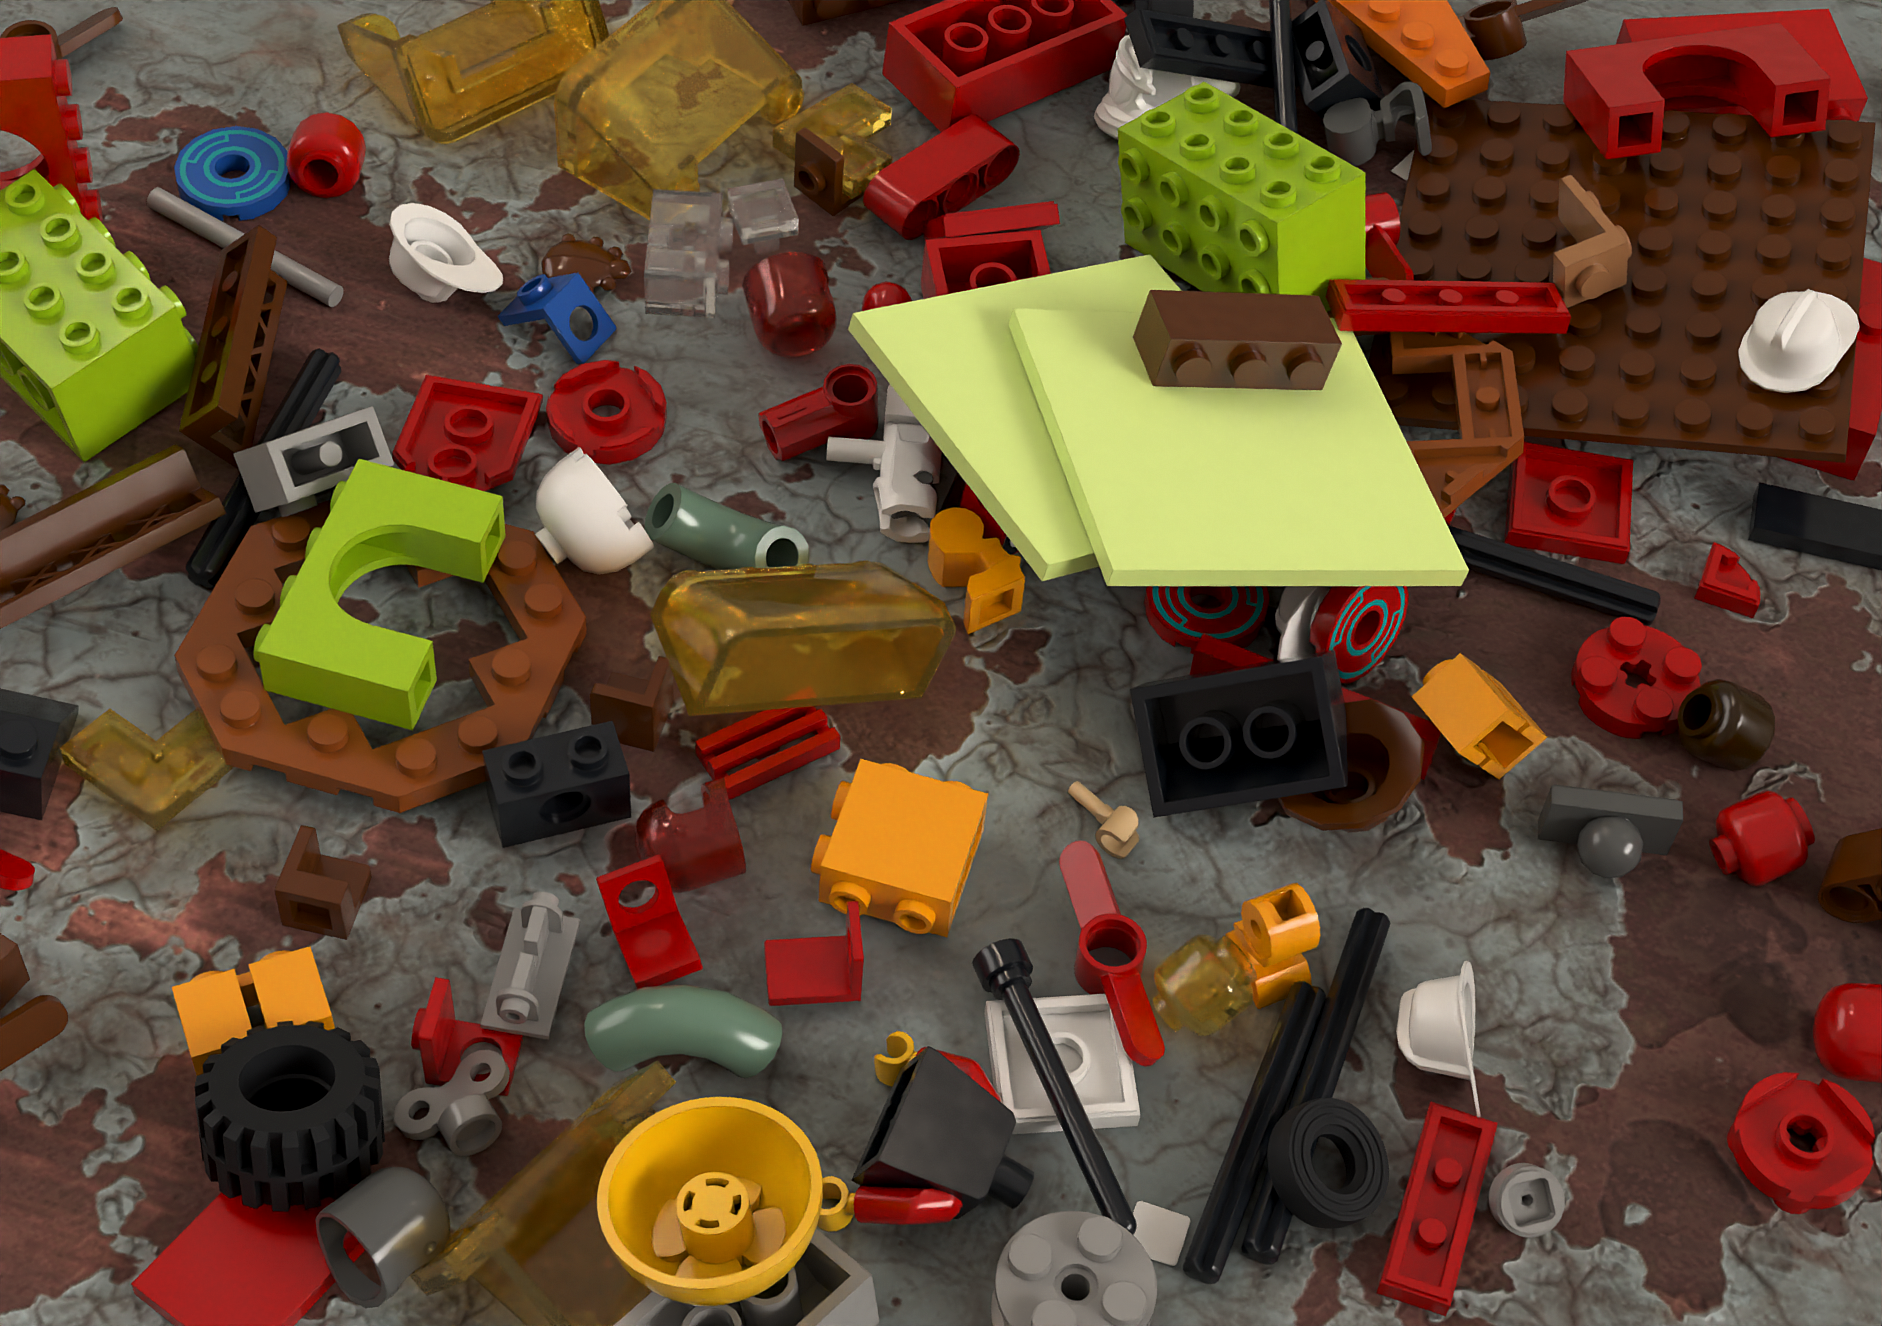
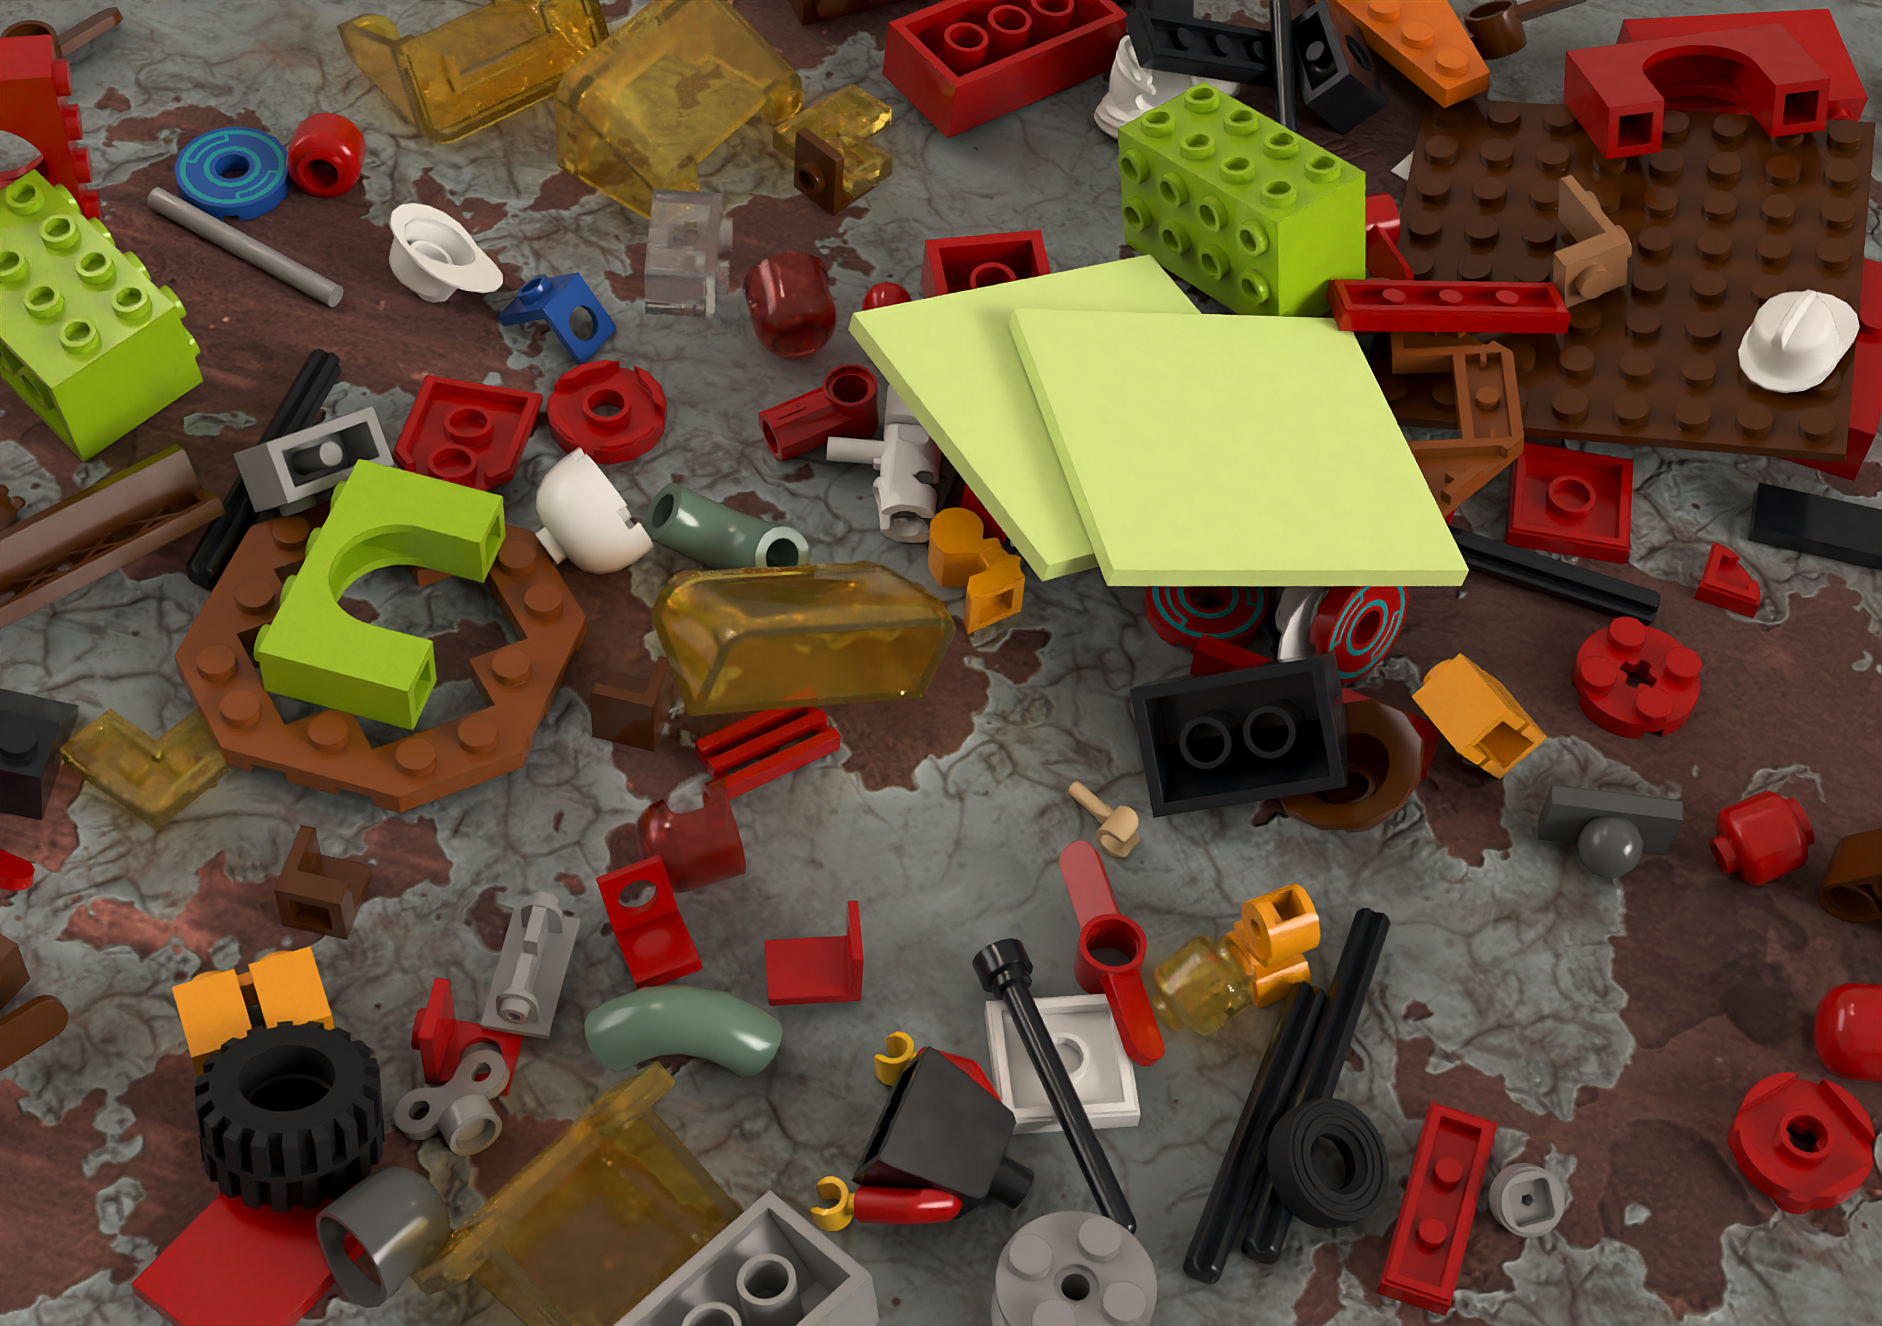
reddish brown fence [179,225,288,469] -> none
black brick [482,721,631,848] -> none
reddish brown piece [541,233,632,294] -> none
yellow piece [597,1097,823,1306] -> none
clear tile [728,179,799,255] -> none
light orange brick [811,759,988,938] -> none
red beam [863,114,1020,240] -> none
red tile [923,201,1060,240] -> none
reddish brown brick [1133,290,1342,390] -> none
white sticker [1133,1201,1191,1266] -> none
dark grey leg [1323,82,1432,166] -> none
white piece [1396,961,1481,1117] -> none
dark brown head [1677,679,1775,771] -> none

